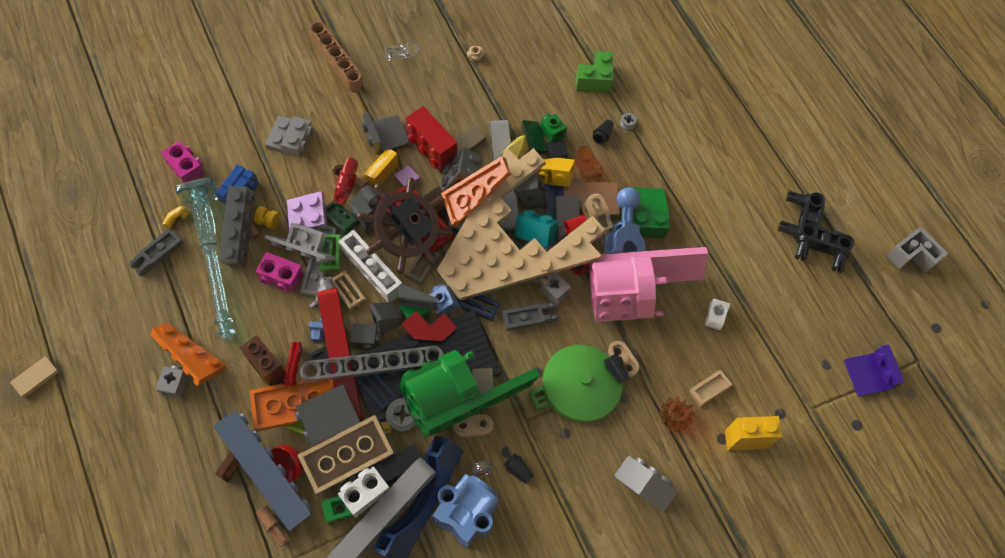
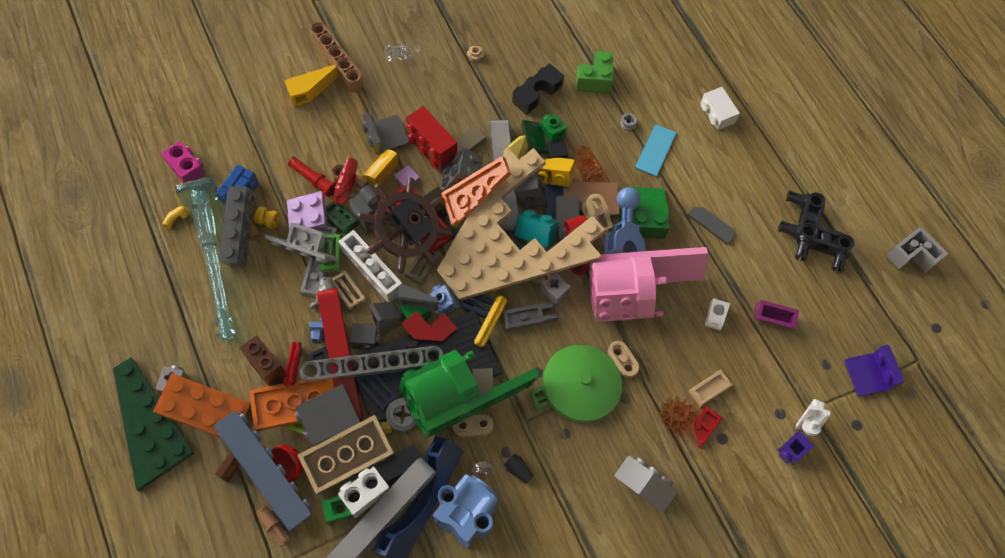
tan tile [10,356,59,398] -> none
dark grey hinge [129,229,184,276] -> none
orange wing [150,322,227,386] -> none
dark pink brick [255,252,304,292] -> none
light grey plate [265,116,314,157] -> none
black cone [592,119,614,145] -> none
black cone [604,353,630,384] -> none
yellow brick [724,416,782,451] -> none
none -> dark green wing [113,357,195,491]
none -> orange plate [153,373,250,438]
none -> yellow slope [285,65,338,107]
none -> red pin [288,156,336,197]
none -> yellow axle [474,296,507,348]
none -> black arch [512,63,565,115]
none -> medium azure piece [635,124,677,177]
none -> dark grey piece [687,207,734,245]
none -> red tile [694,406,723,448]
none -> white brick [700,87,740,130]
none -> magenta brick [754,300,799,330]
none -> dark purple brick [778,430,814,465]
none -> white hips [796,399,830,436]

